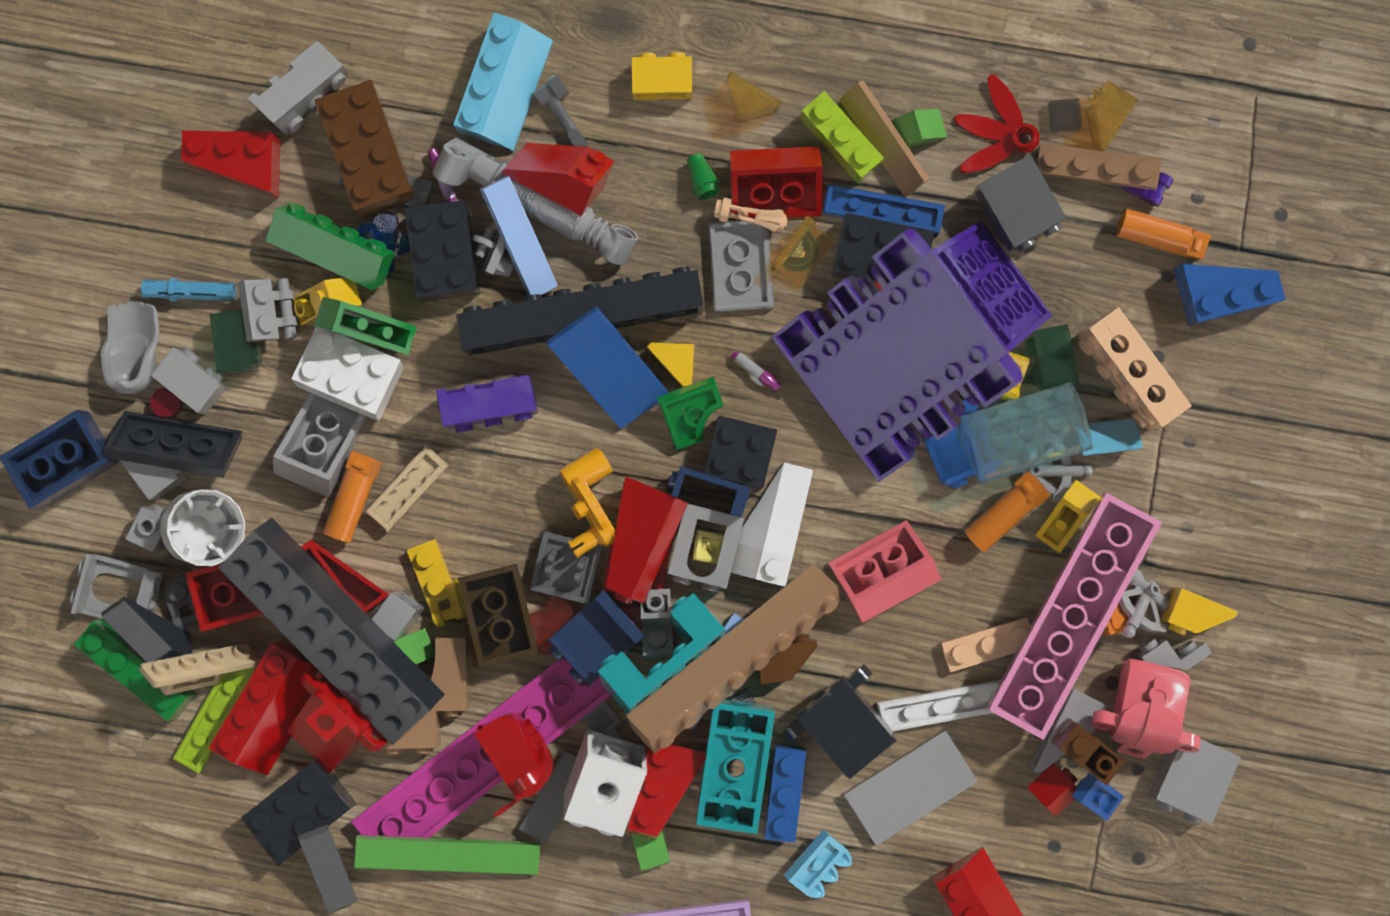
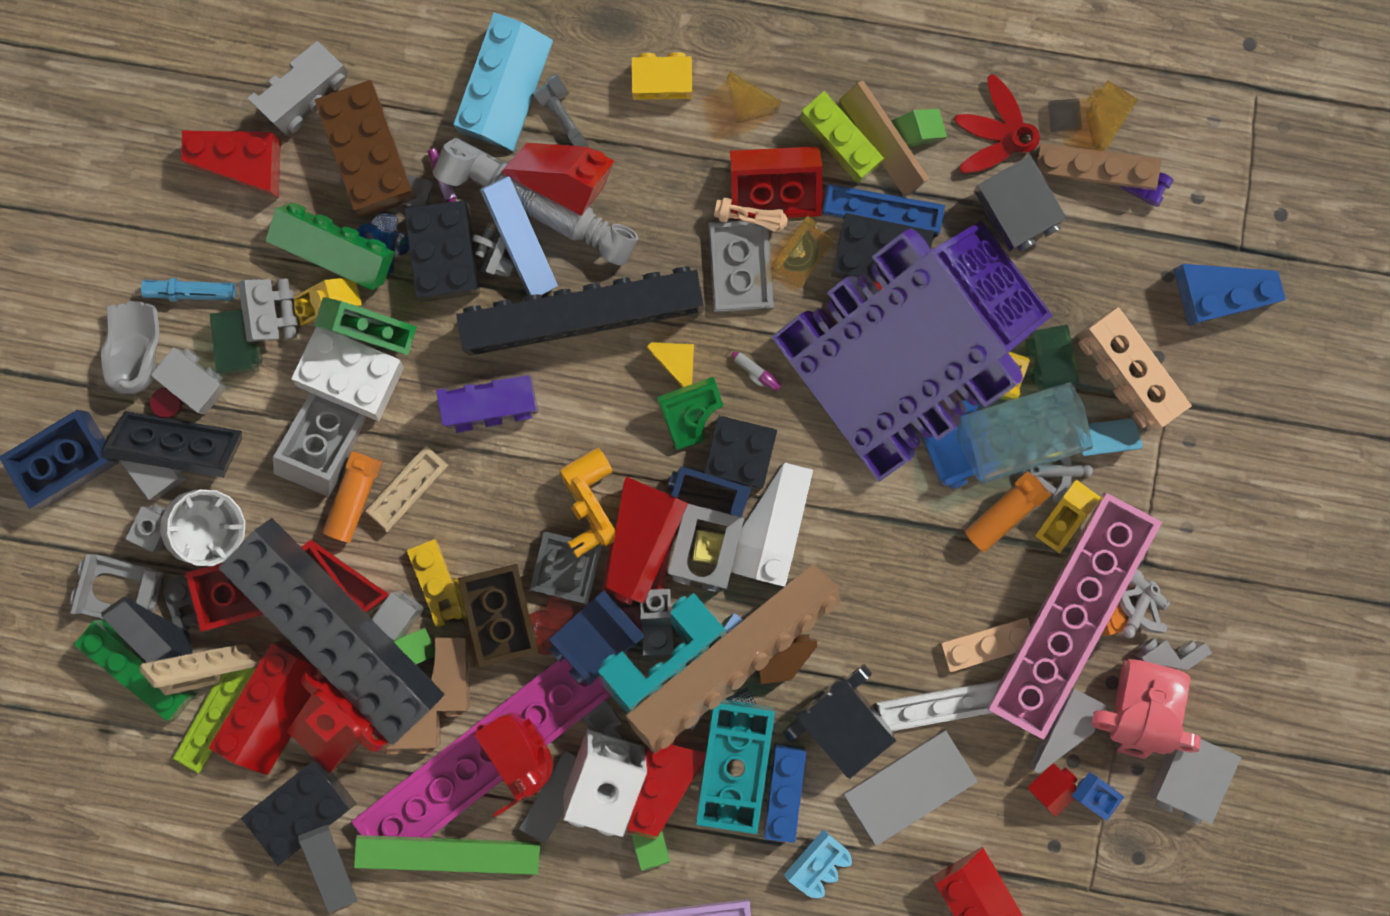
blue tile [547,306,668,429] -> none
green cone [686,153,721,200] -> none
coral slope [828,520,941,623] -> none
reddish brown slope [1050,718,1126,786] -> none
orange piece [1116,208,1211,261] -> none
yellow slope [1161,587,1238,636] -> none

